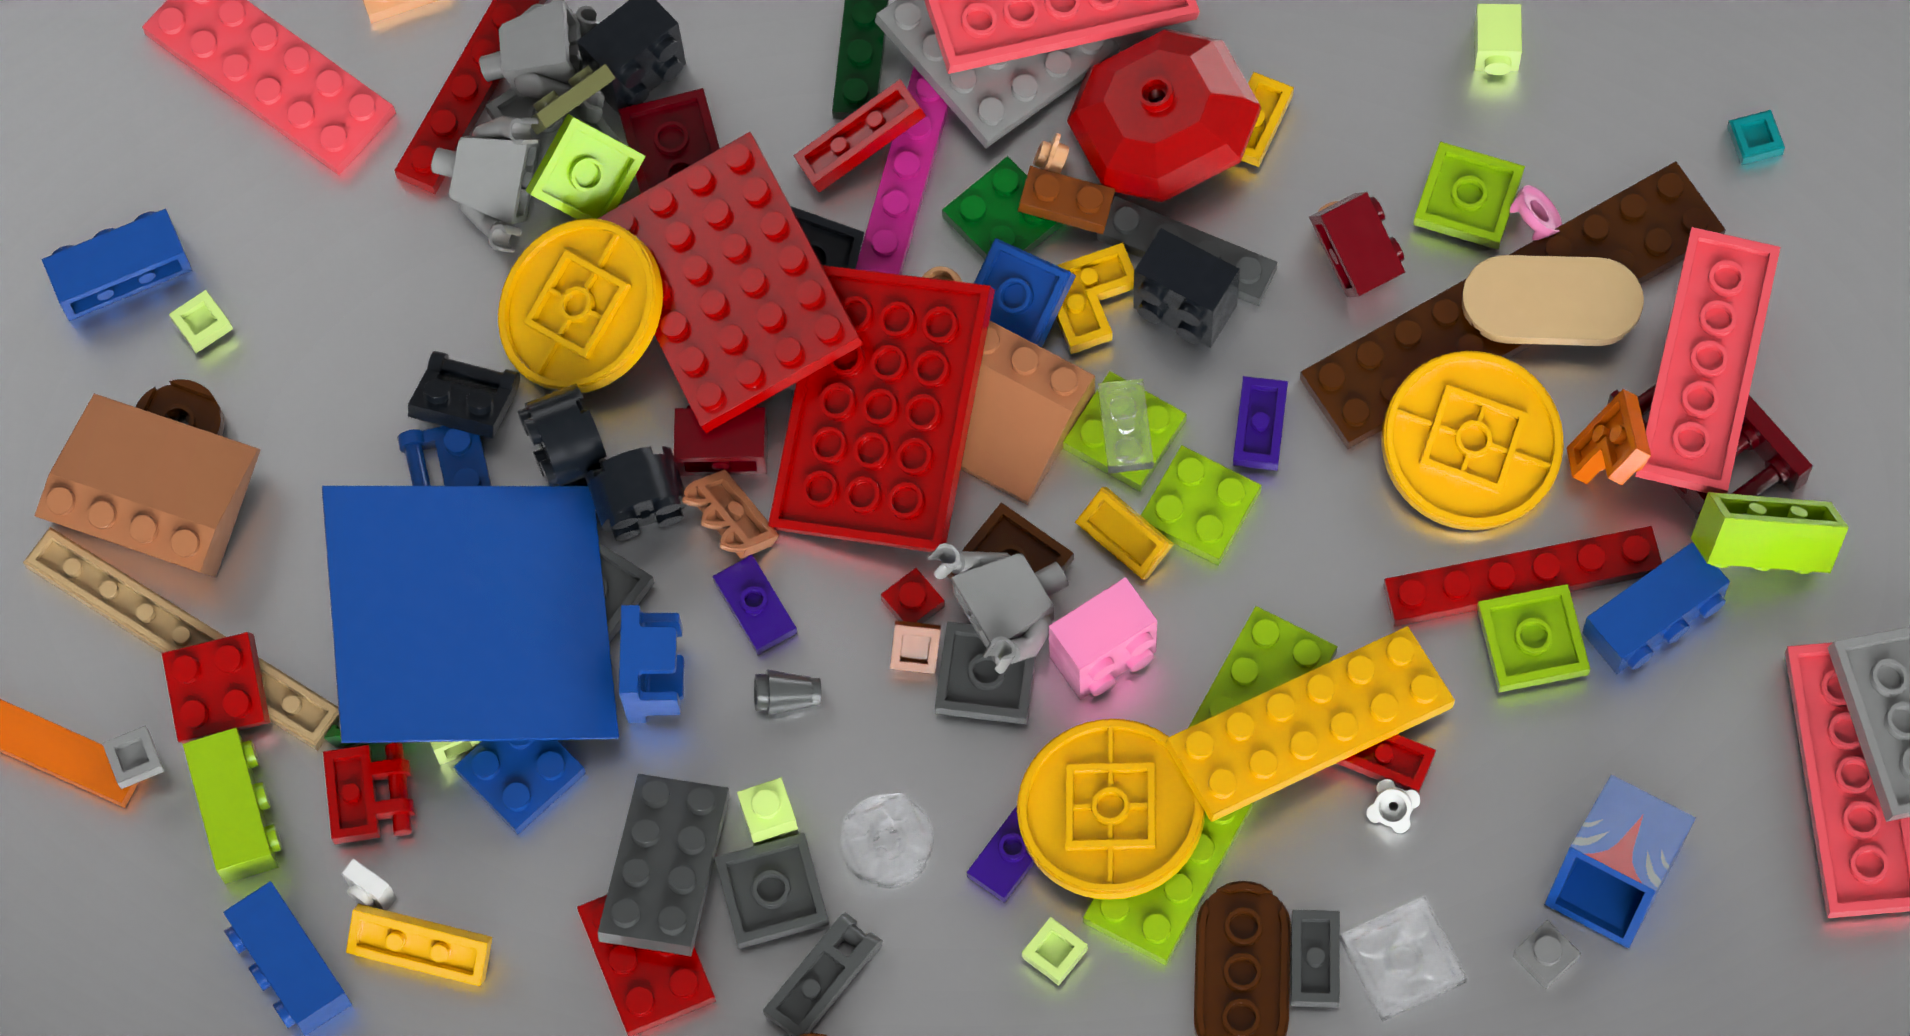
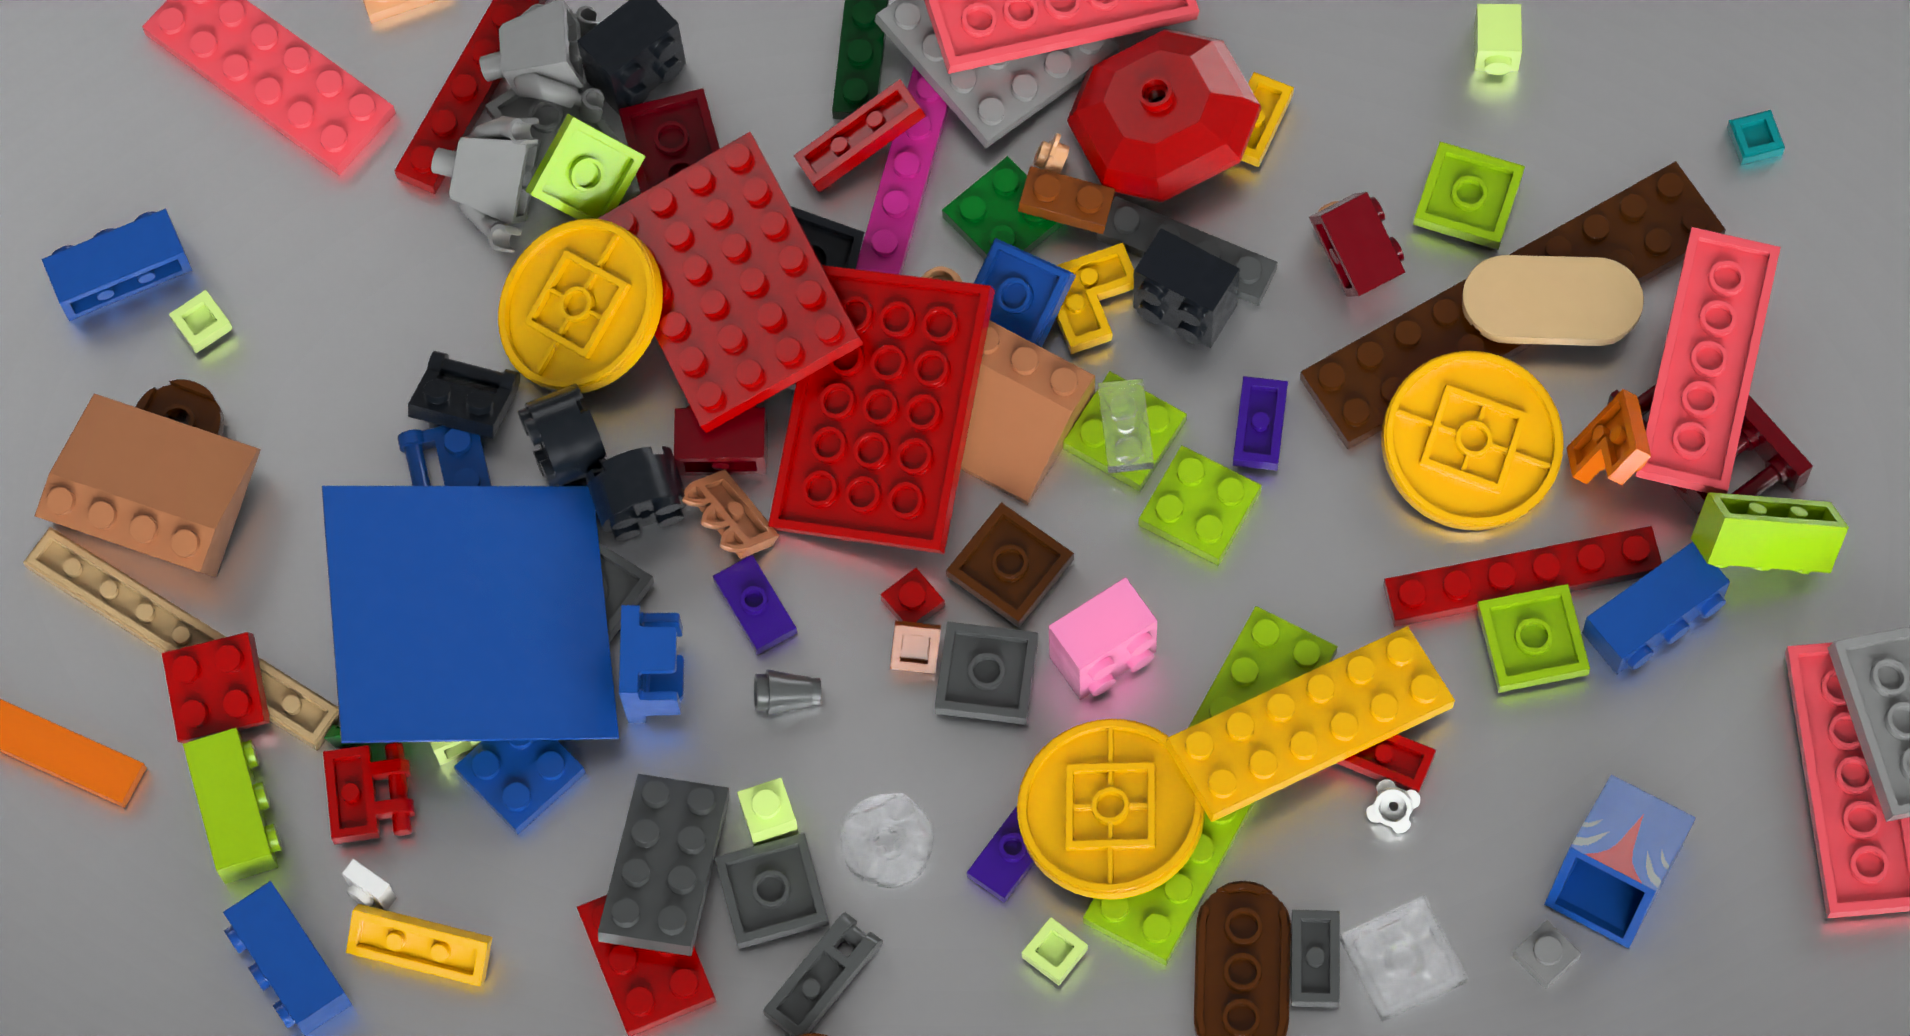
light grey plate [102,725,165,789] -> none
olive plate [531,64,616,135] -> none
light grey torso [928,543,1069,674] -> none
yellow tile [1075,487,1174,579] -> none
bright pink piece [1509,185,1562,240] -> none

